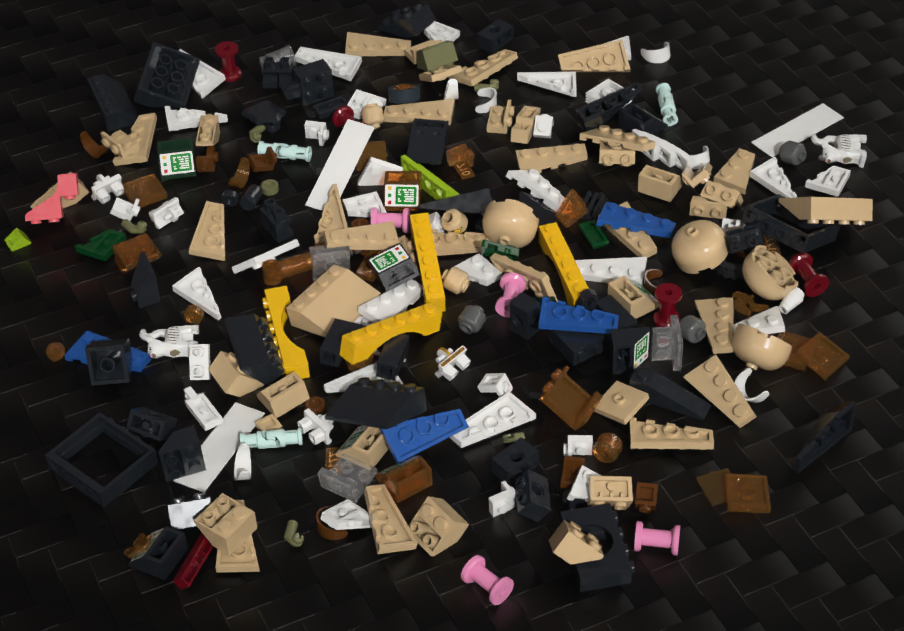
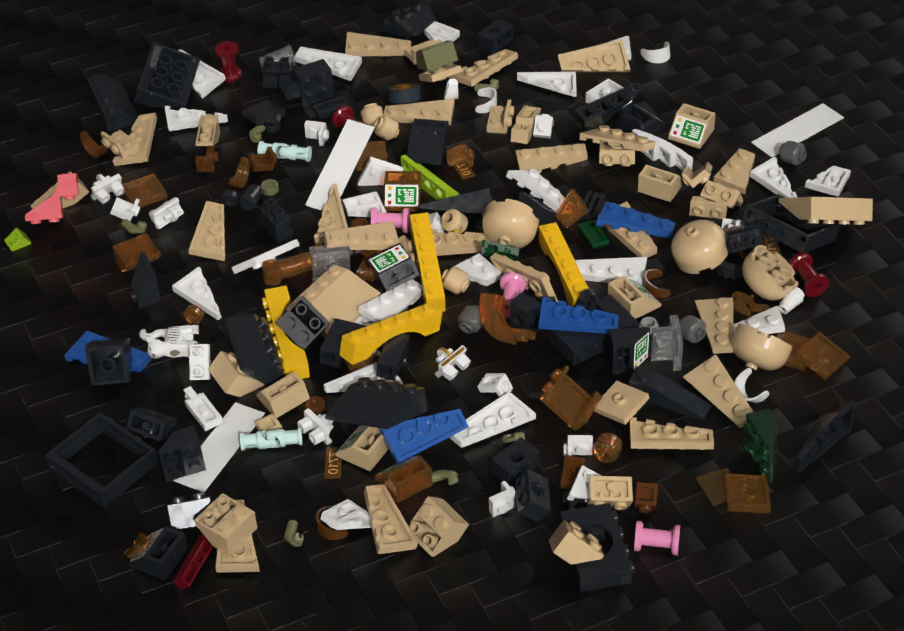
clear orange plate [46,342,65,362] -> none
dark green wing [75,229,126,261] -> none
slope [157,138,196,180] -> none
white helmet [234,443,251,480] -> none
clear bracket [317,454,377,503] -> none
white wing [347,89,387,119] -> none
bright pink piece [461,555,514,605] -> none
dark red piece [653,283,682,330] -> none
light aqua piece [655,83,678,126] -> none
white helmet [690,146,710,169] -> none
white animal [811,134,867,168] -> none
none -> black slope [276,295,330,350]
none -> tan head [373,115,400,140]
none -> olive arm [428,469,459,485]
none -> clear orange arch [479,293,536,345]
none -> light grey plate [639,317,659,334]
none -> slope [668,103,716,149]
none -> clear green slope [744,408,778,483]

